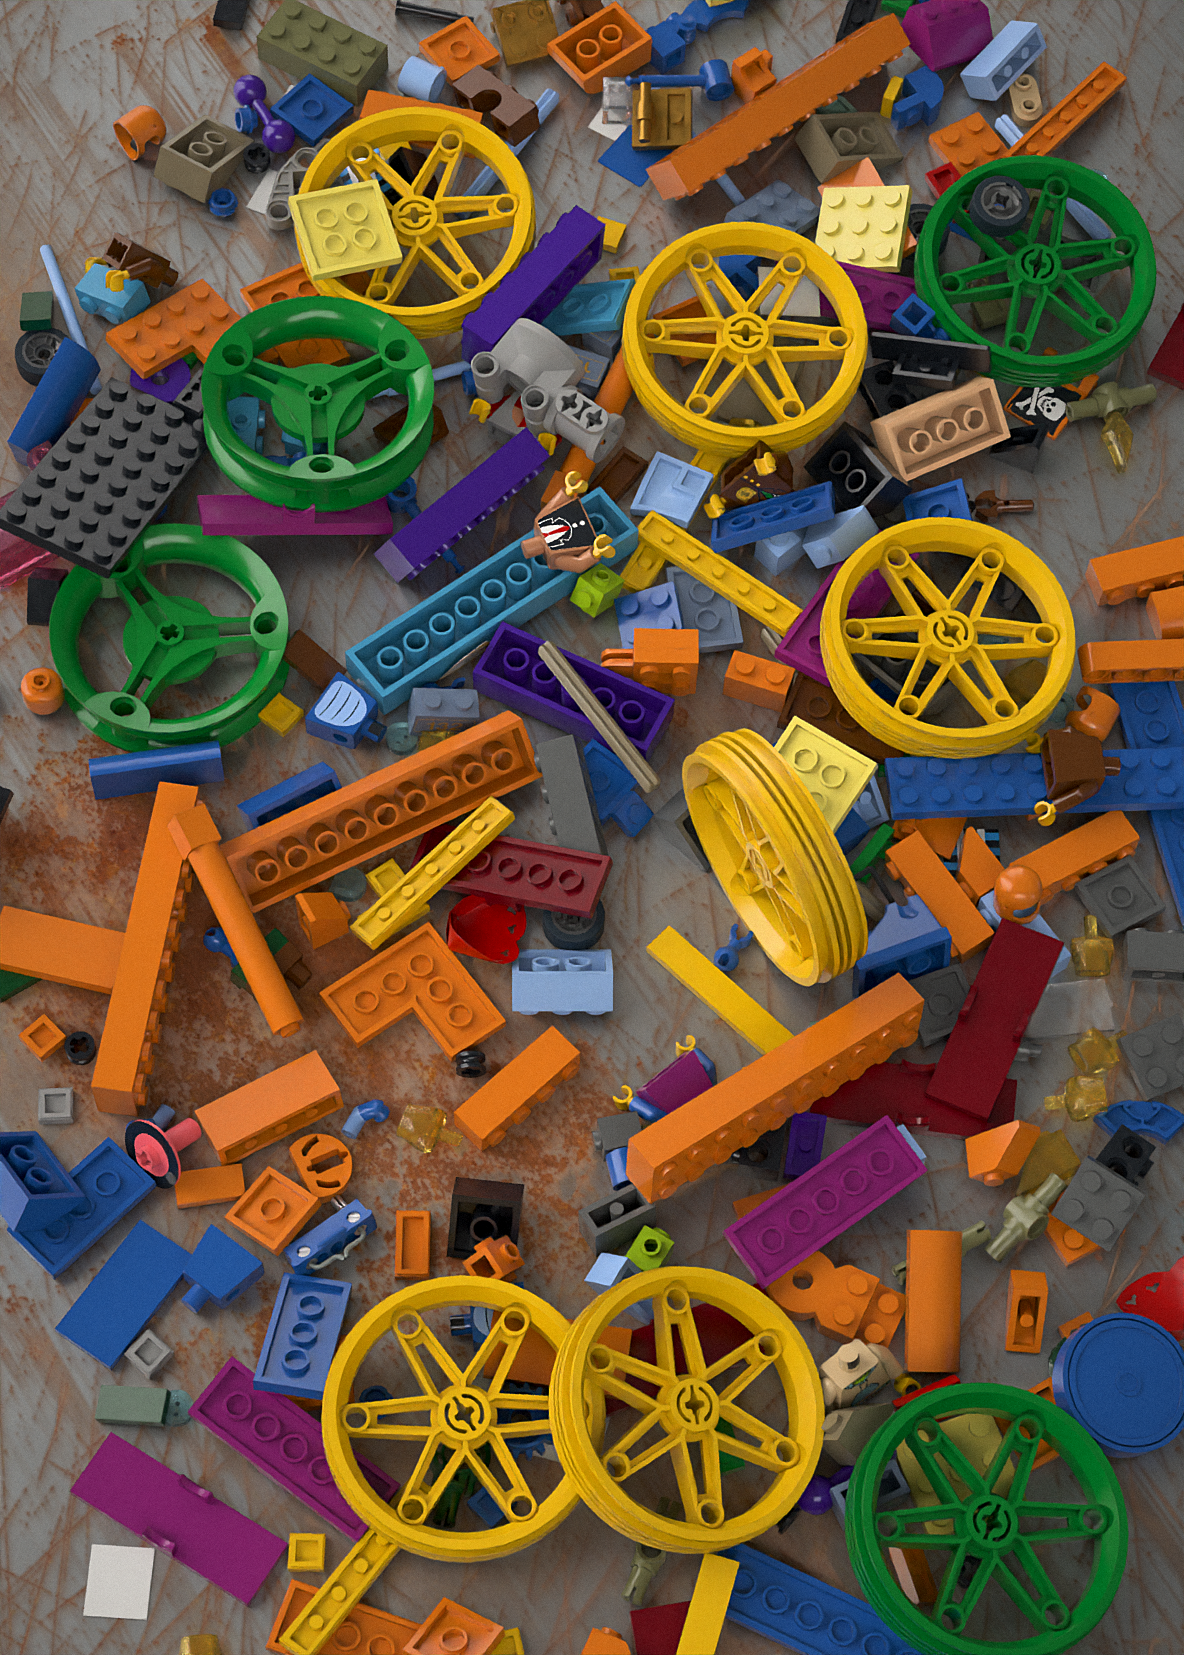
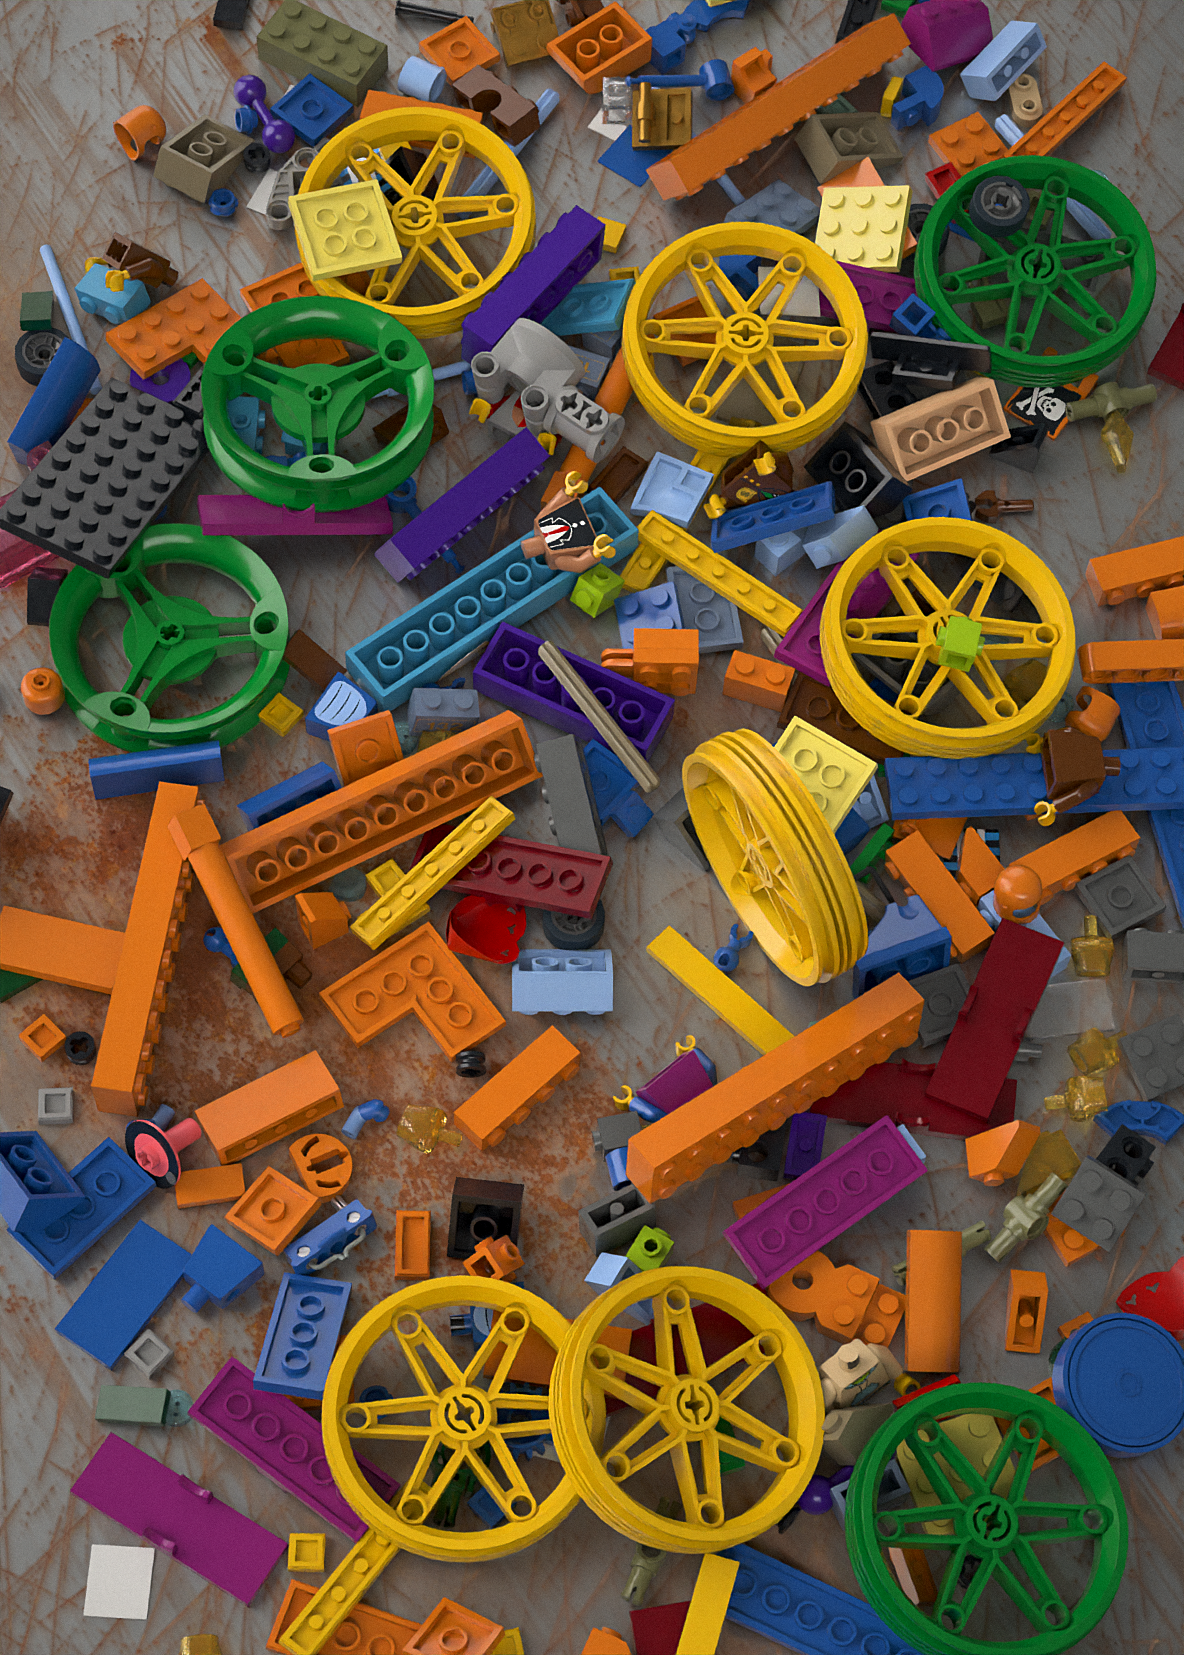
none -> orange plate [327,710,404,787]
none -> lime brick [936,616,985,672]

